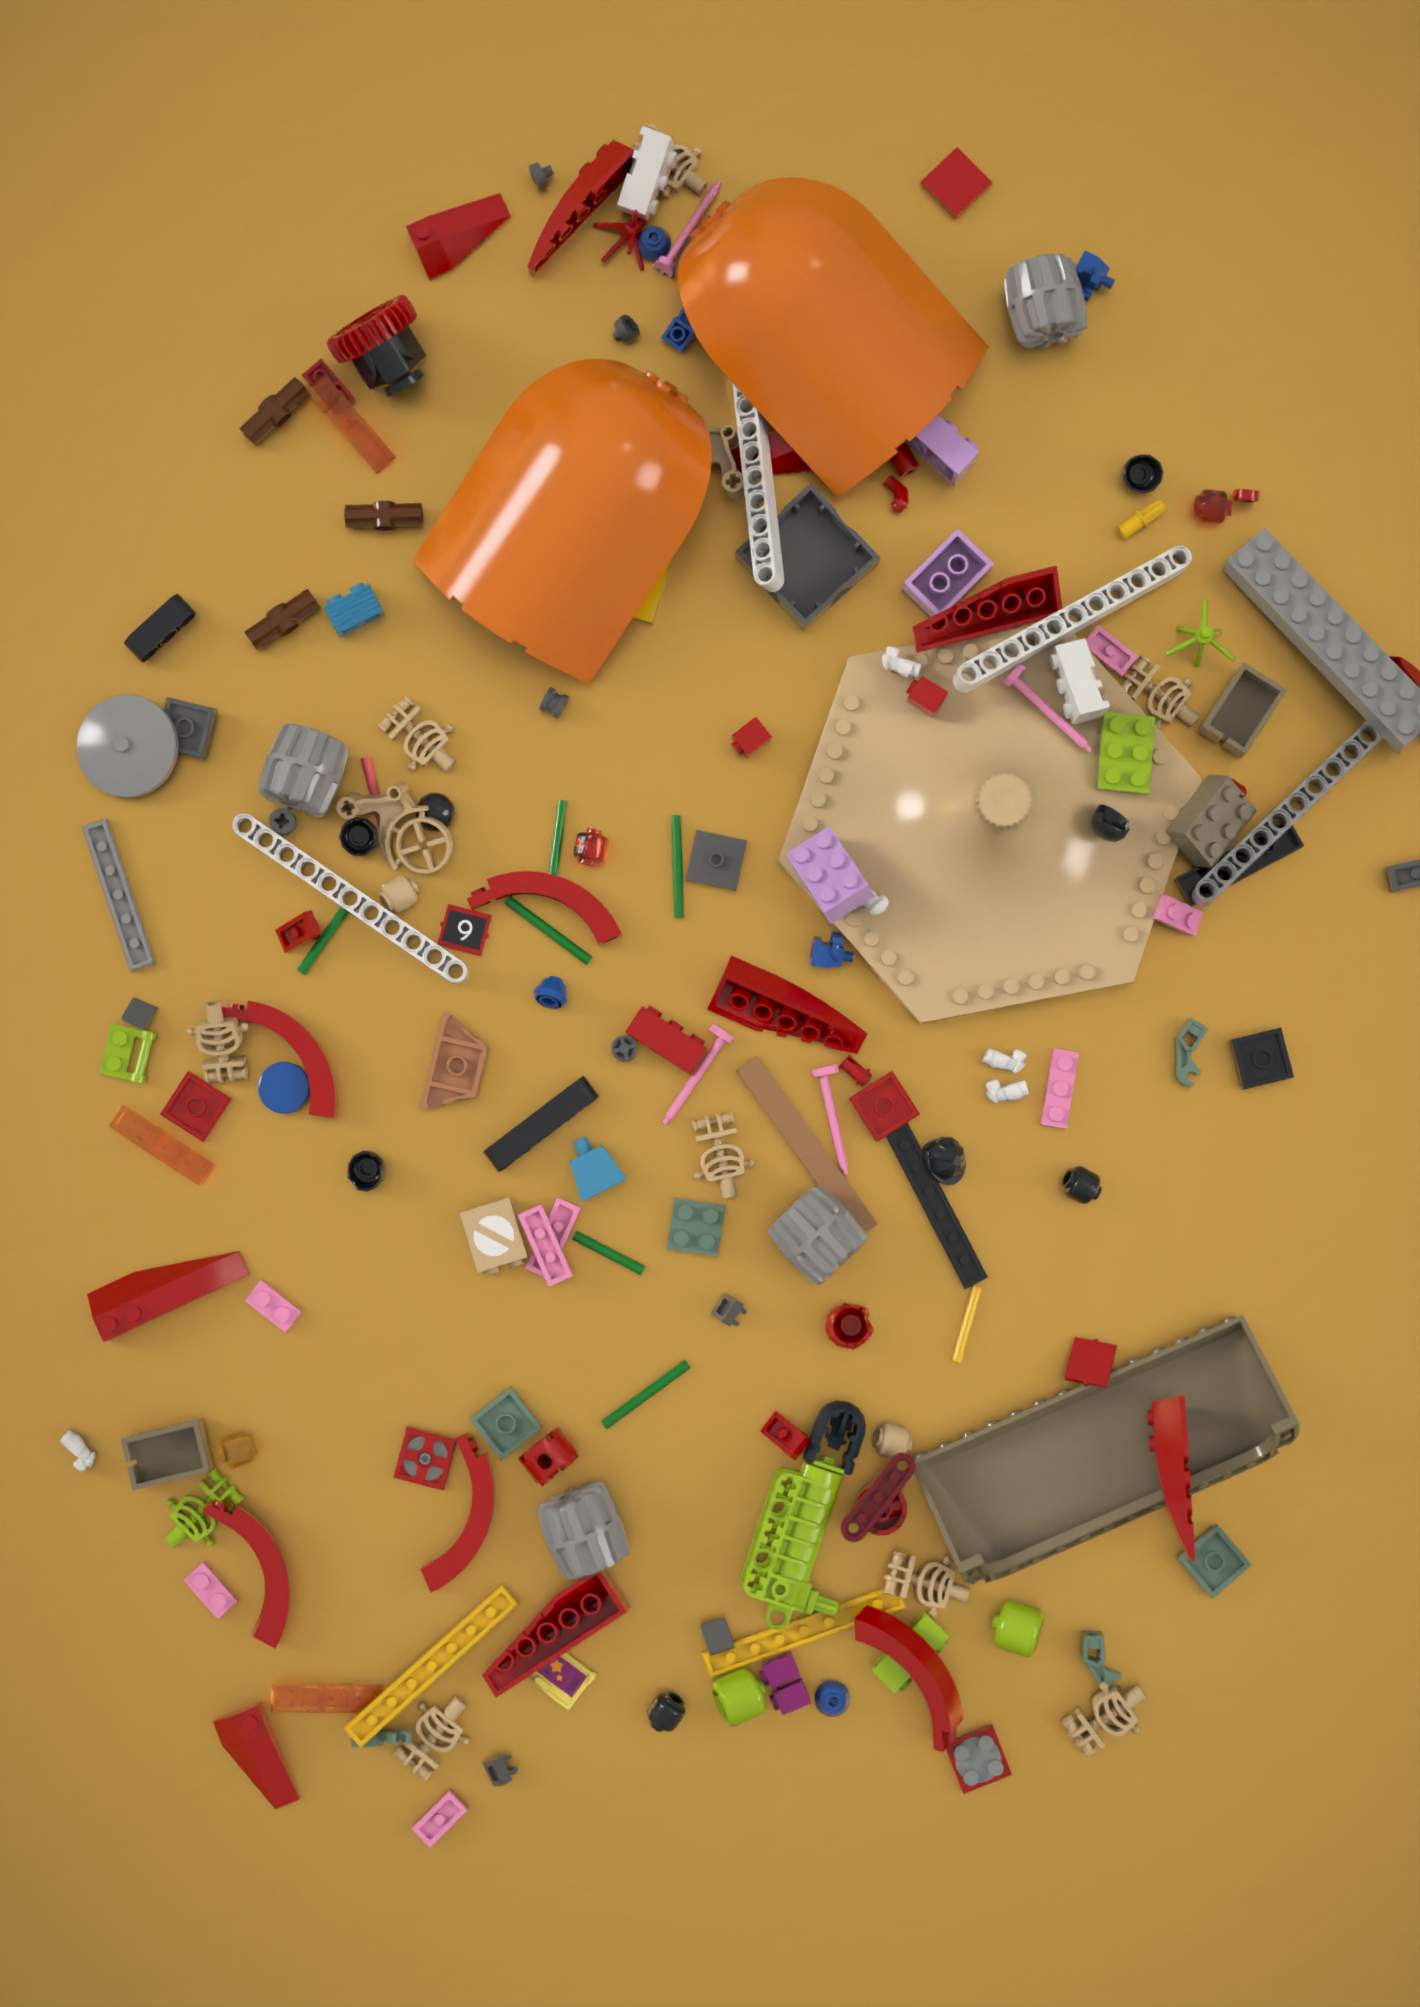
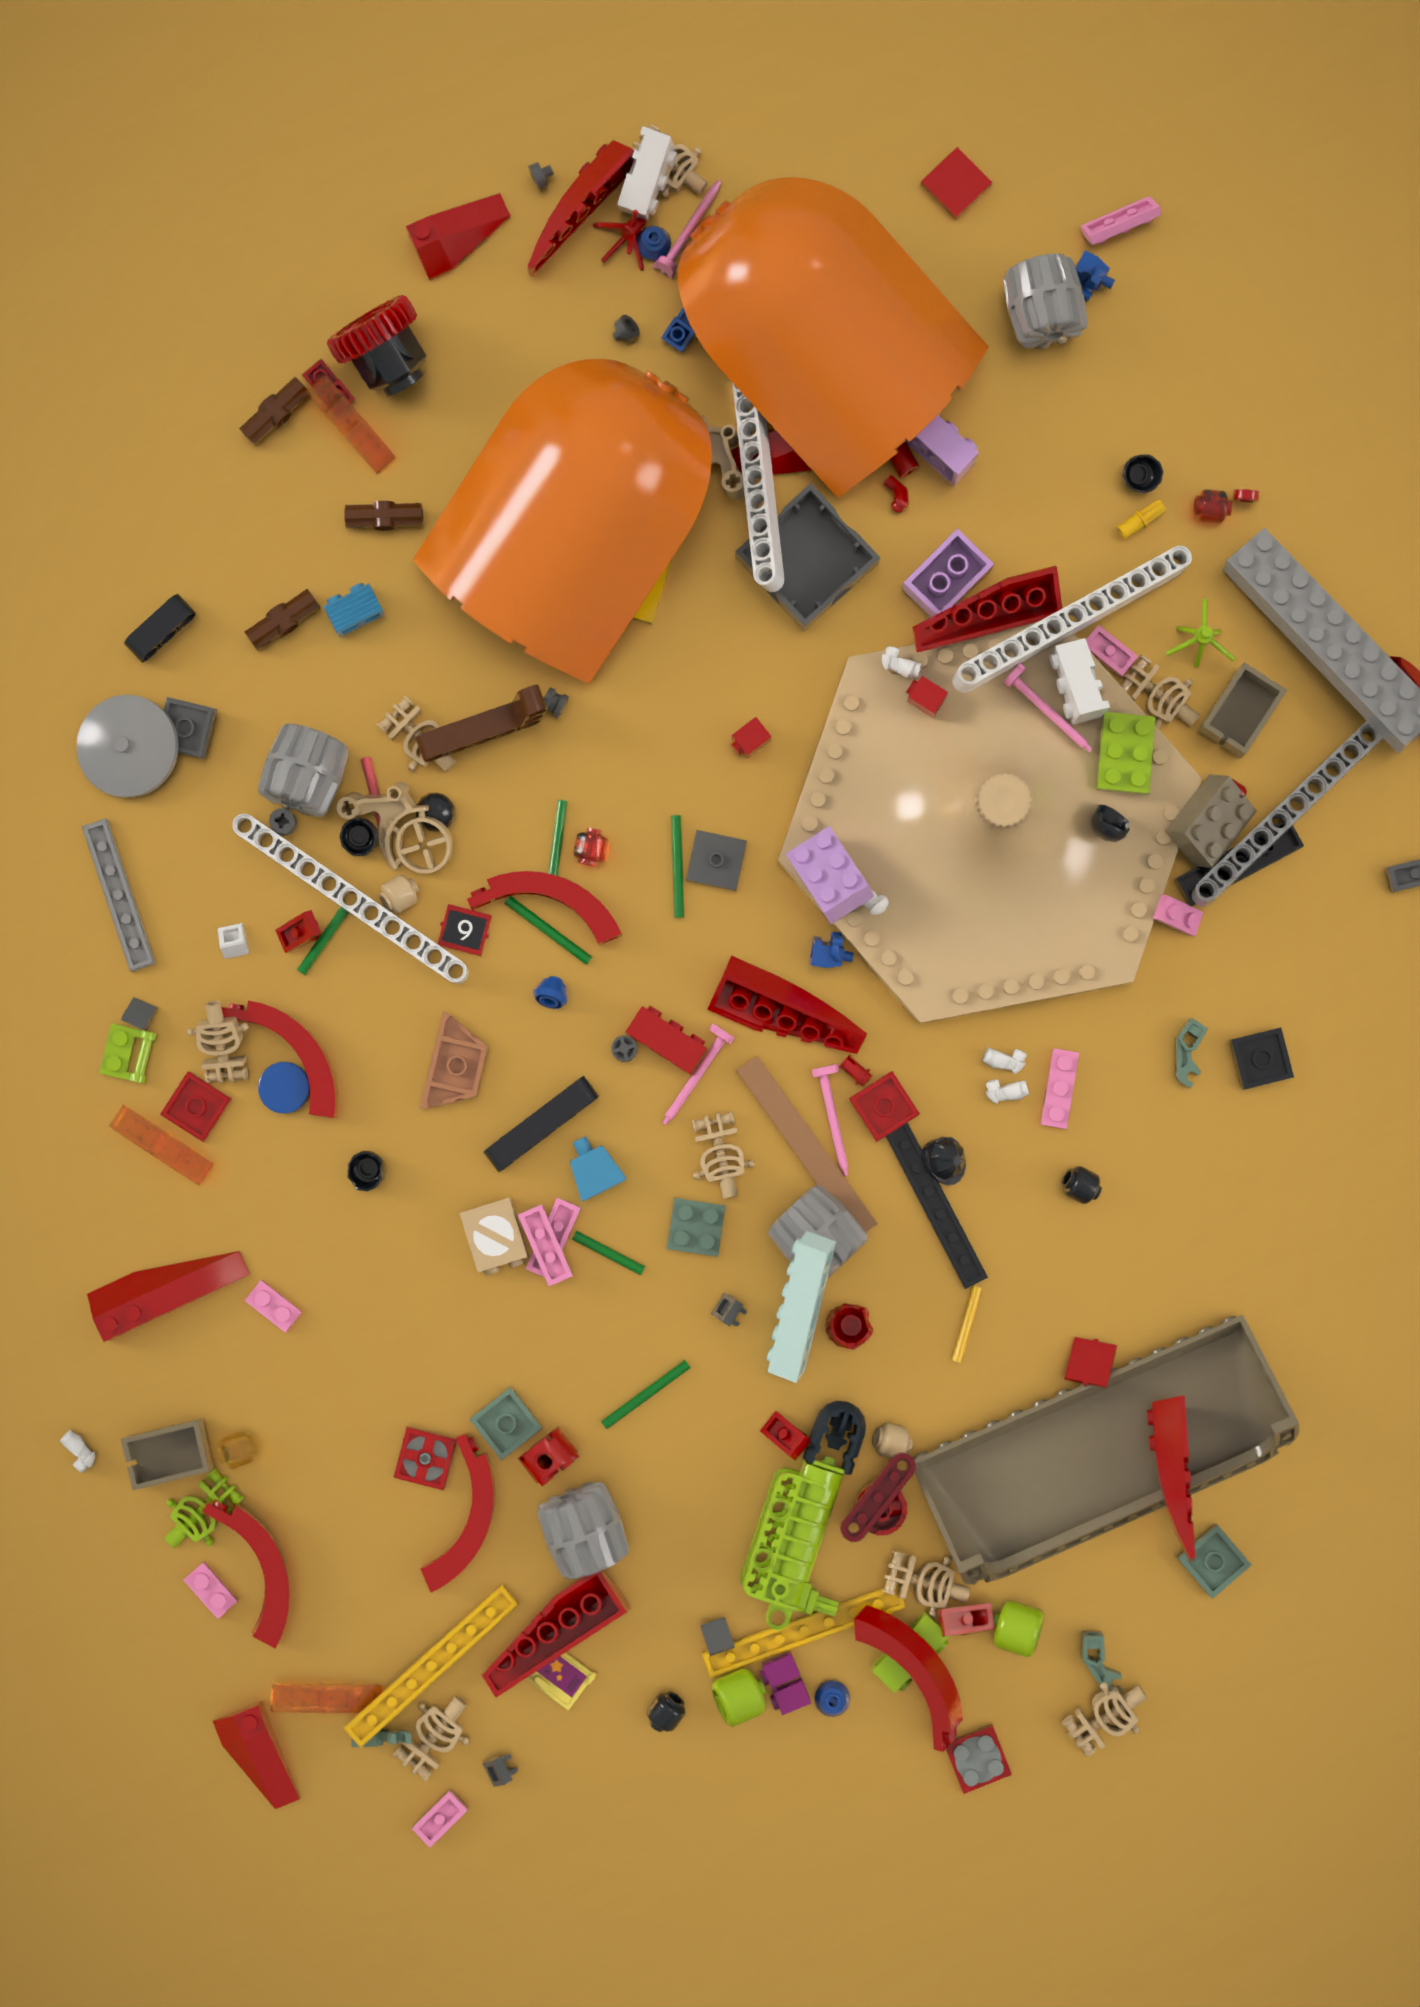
none -> white slope [217,923,249,959]
none -> reddish brown beam [415,685,548,762]
none -> light aqua brick [767,1231,836,1383]
none -> slope [938,1603,995,1637]
none -> bright pink plate [1081,196,1161,245]

